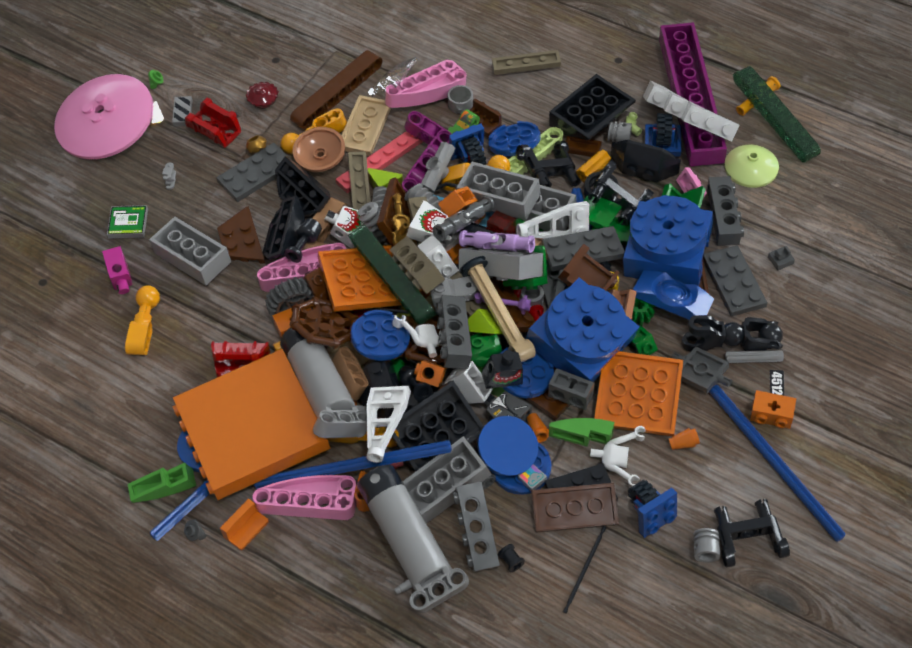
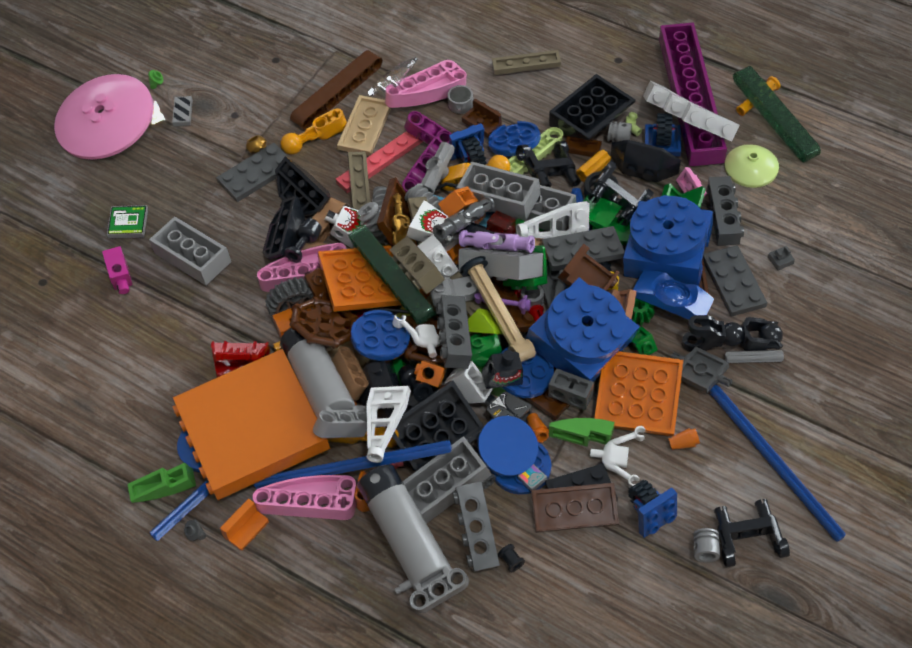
light orange beam [125,285,160,355] -> none
light grey piece [162,163,176,190] -> none
red piece [185,98,241,148] -> none
reddish brown wing [217,206,265,264] -> none
dark red piece [246,82,279,108] -> none
nougat dish [293,127,345,172] -> none
lime slope [368,168,403,189] -> none
leg [448,109,480,134] -> none
black piece [563,526,606,614] -> none
orange brick [750,390,796,429] -> none
sticker [770,370,784,396] -> none

